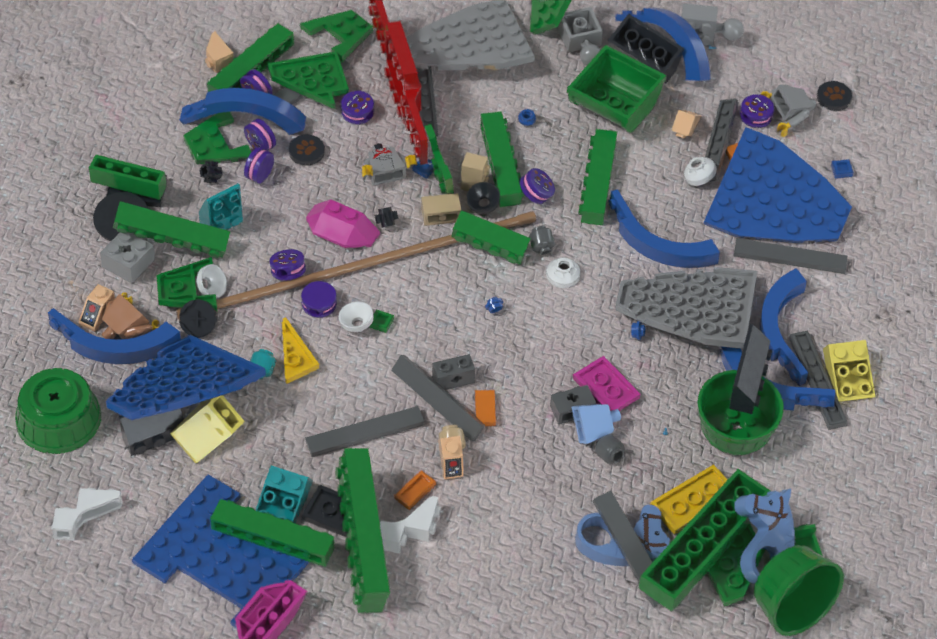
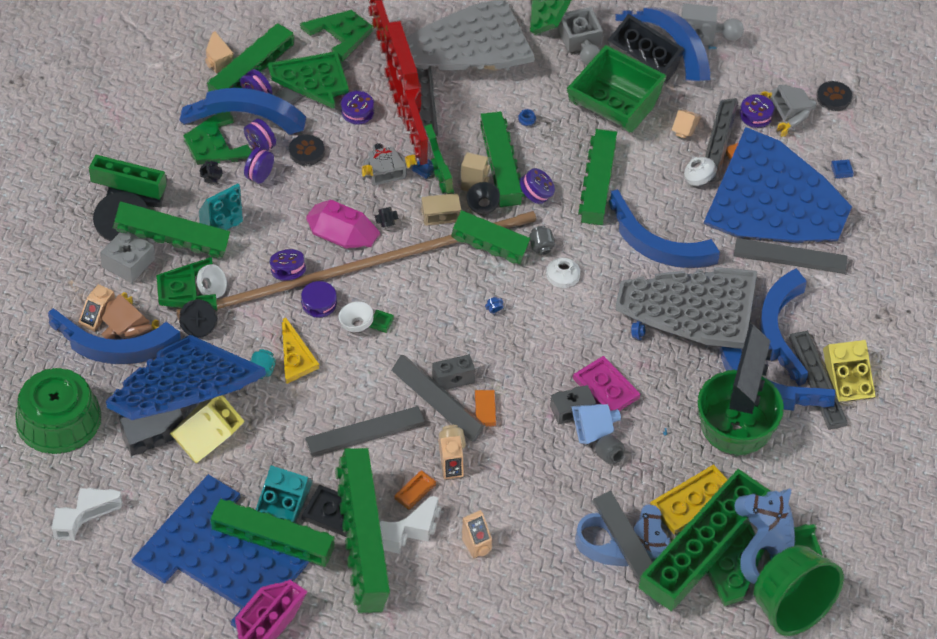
none -> light nougat slope [462,510,492,559]

